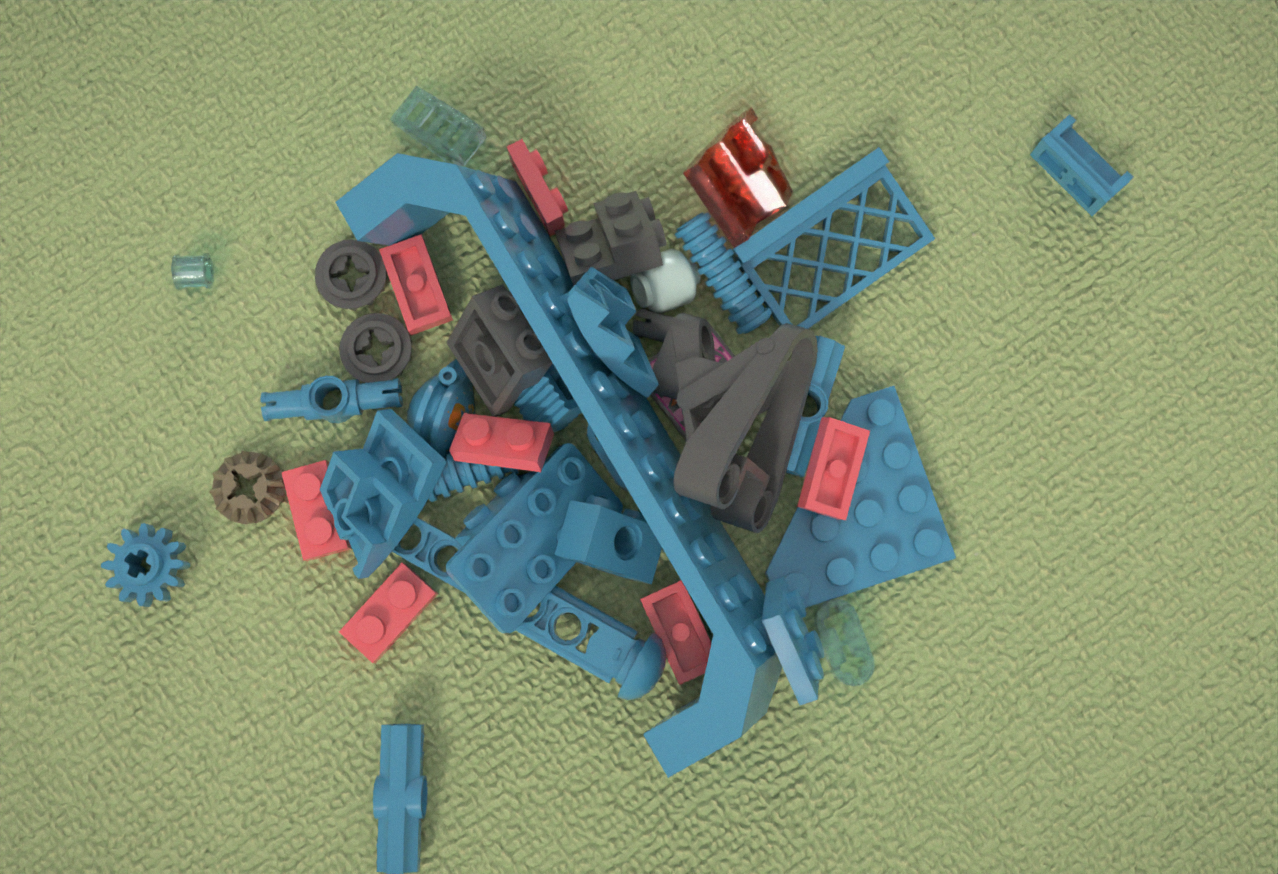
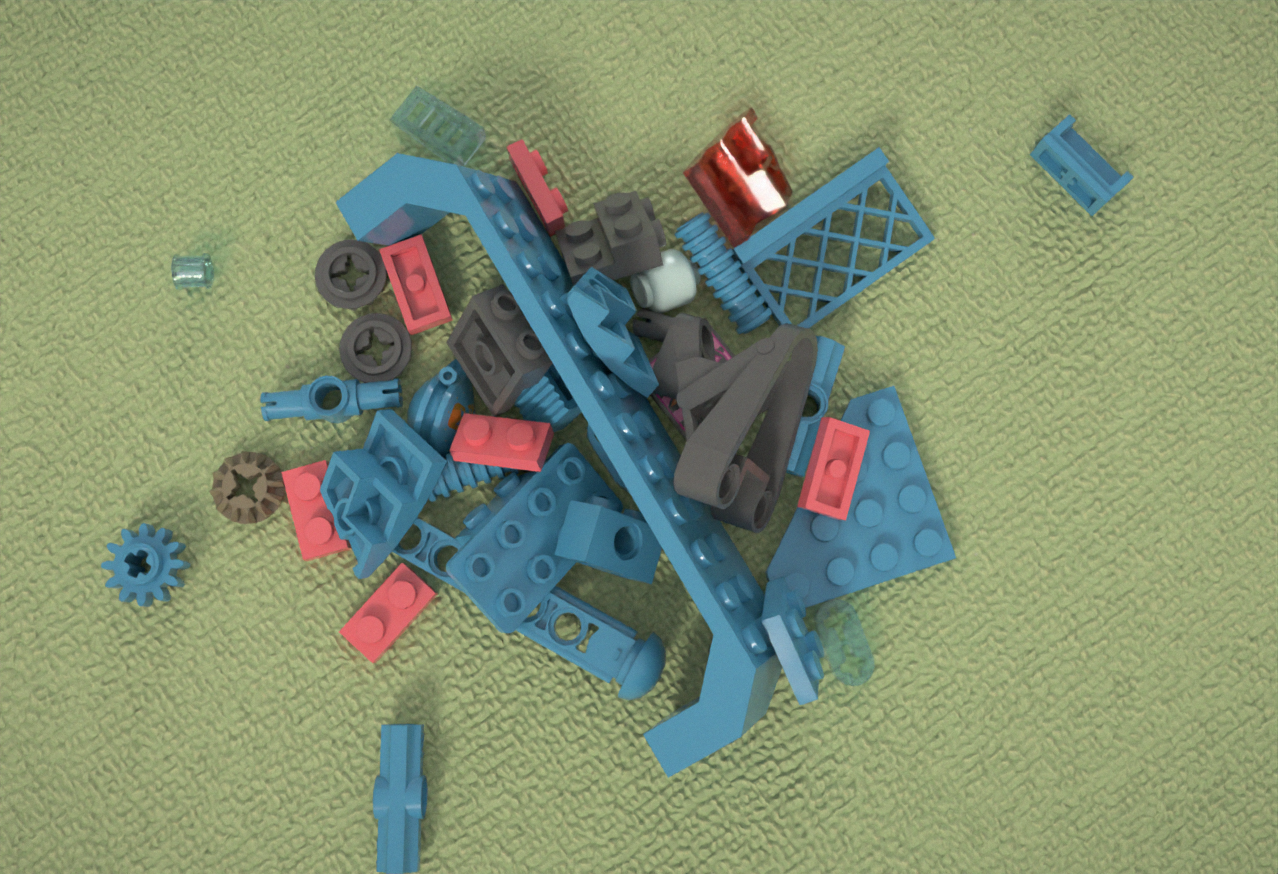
coral plate [640,580,711,685] -> none

